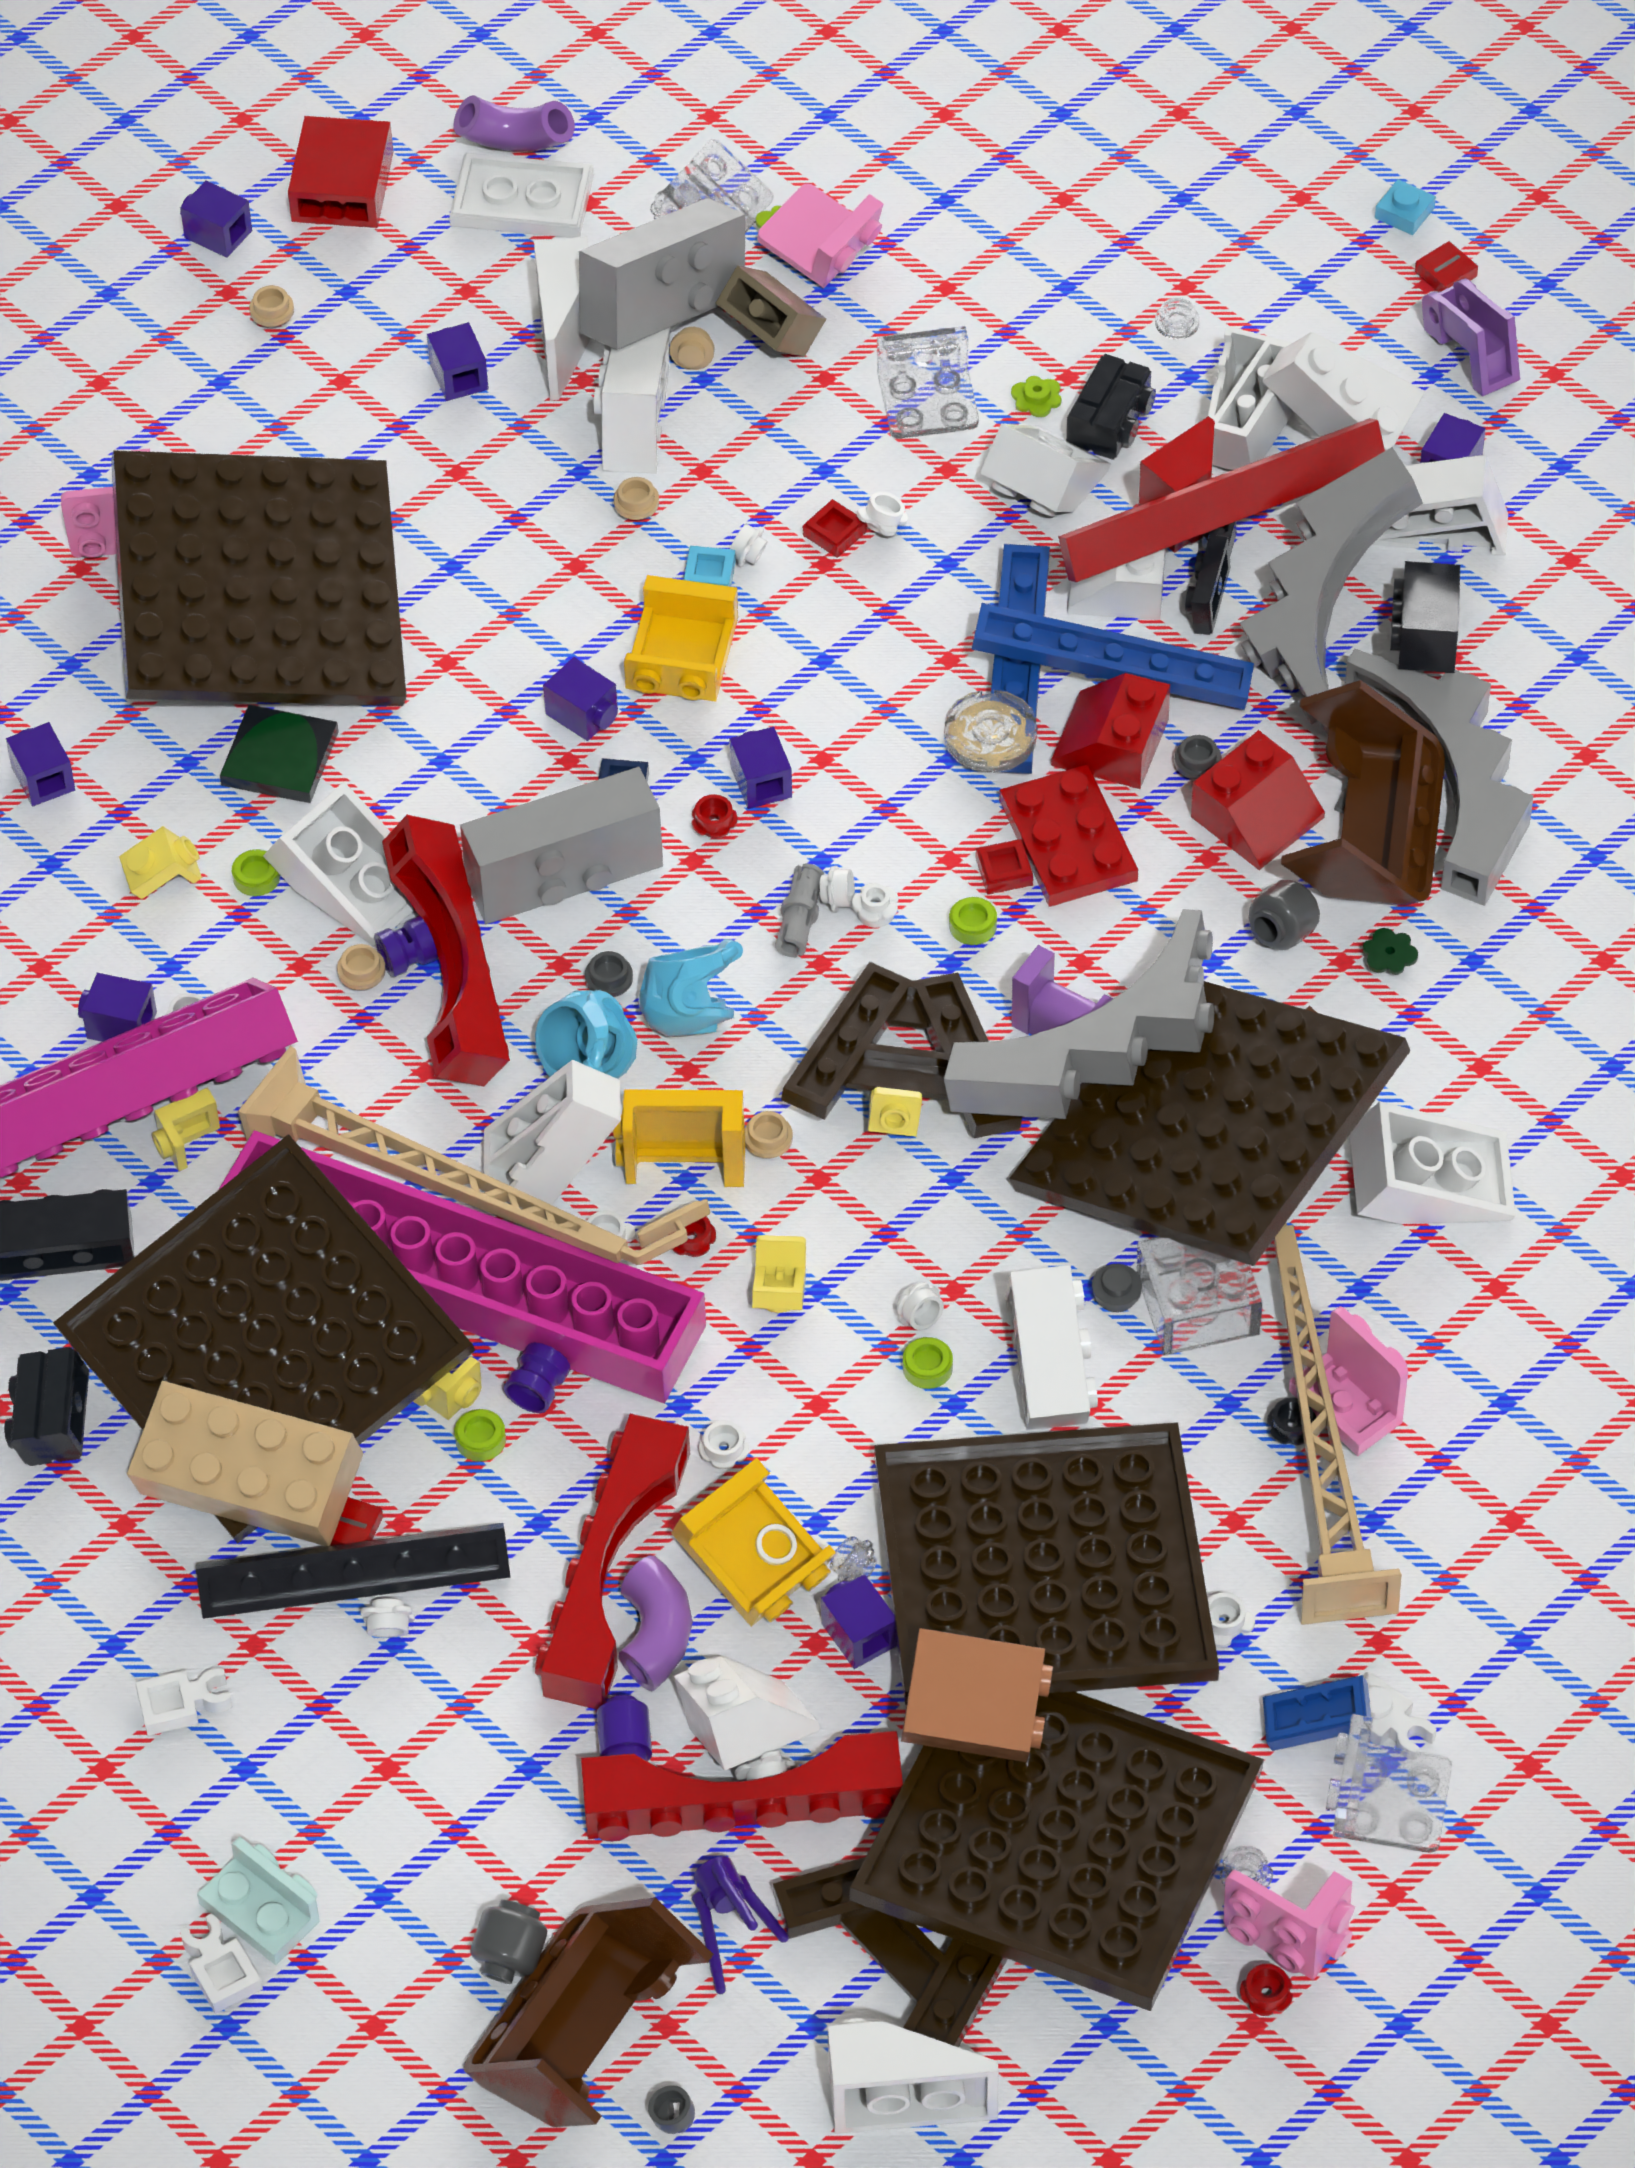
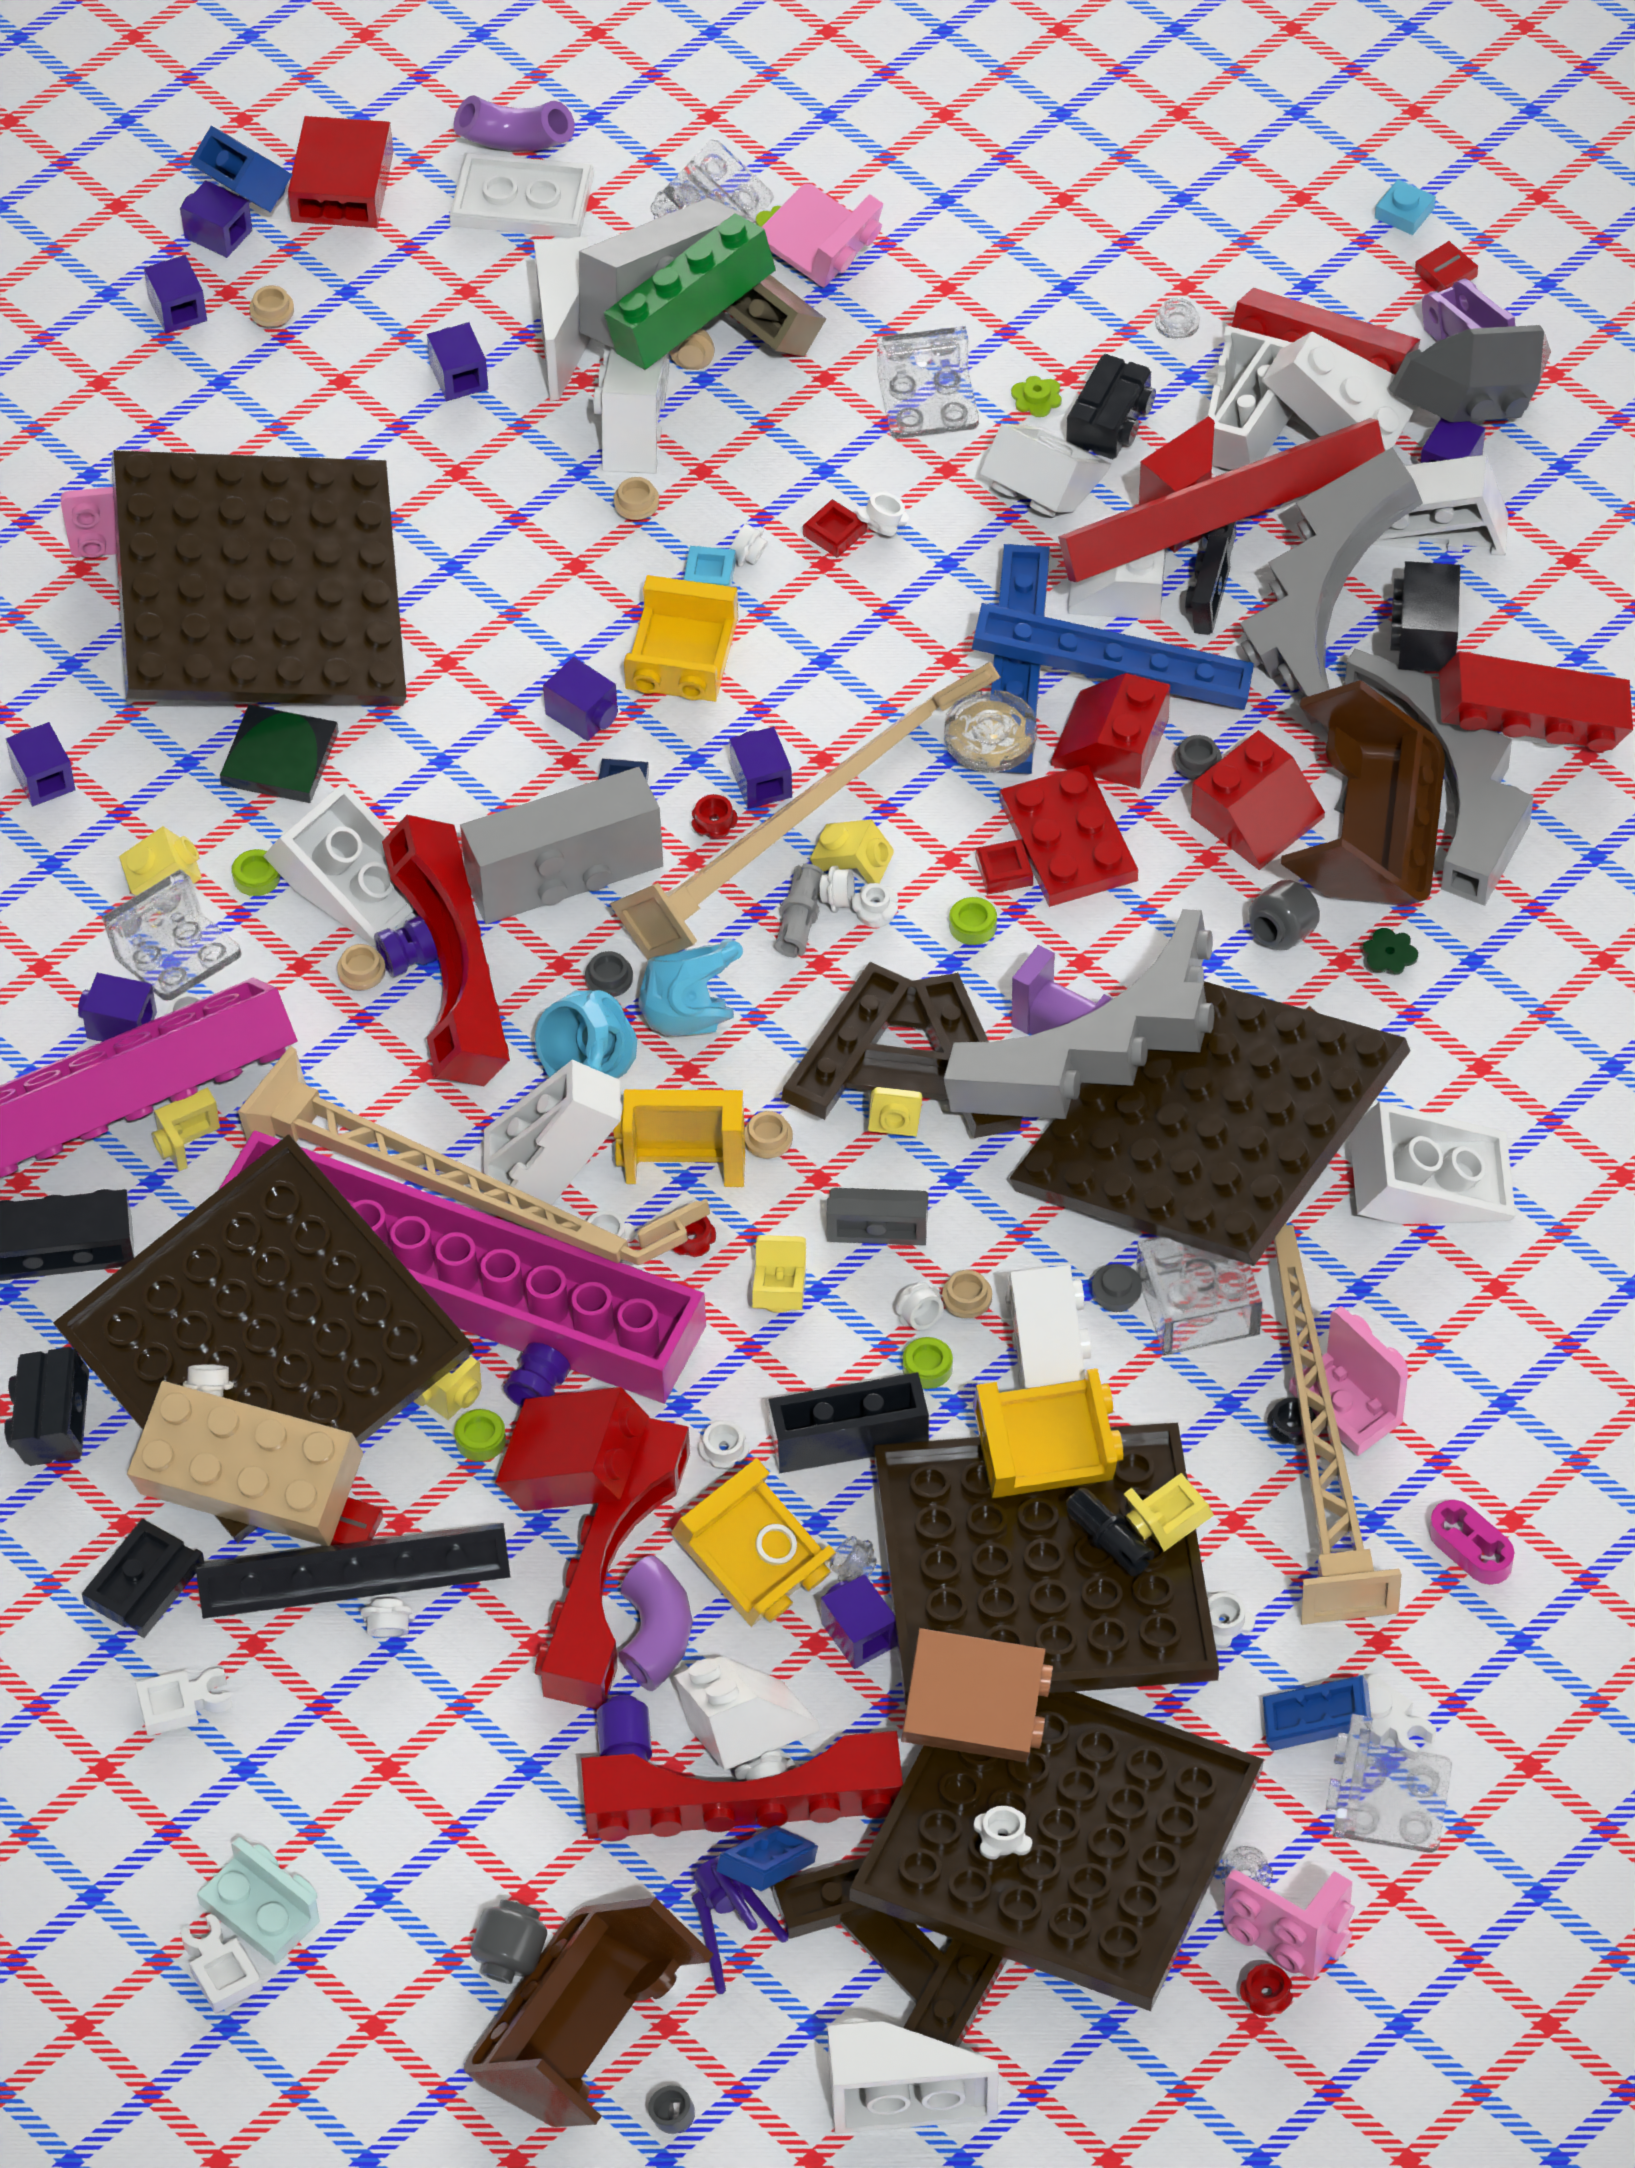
none -> black plate [82,1519,205,1638]
none -> clear bracket [102,869,242,1001]
none -> dark purple brick [144,255,207,334]
none -> white plate [183,1365,234,1397]
none -> blue brick [189,125,293,213]
none -> red brick [495,1387,649,1512]
none -> green brick [604,213,776,370]
none -> tan piece [610,662,1000,960]
none -> blue plate [716,1825,818,1891]
none -> black brick [768,1372,929,1474]
none -> light yellow bracket [810,819,894,884]
none -> dark grey panel [826,1188,928,1246]
none -> tan plate [942,1270,992,1318]
none -> yellow panel [973,1368,1124,1498]
none -> white plate [973,1806,1032,1859]
none -> black axle [1066,1488,1155,1576]
none -> light yellow bracket [1123,1473,1214,1552]
none -> red brick [1231,287,1421,375]
none -> dark grey wedge [1389,325,1551,422]
none -> dark pink beam [1429,1500,1515,1585]
none -> red brick [1439,651,1633,751]

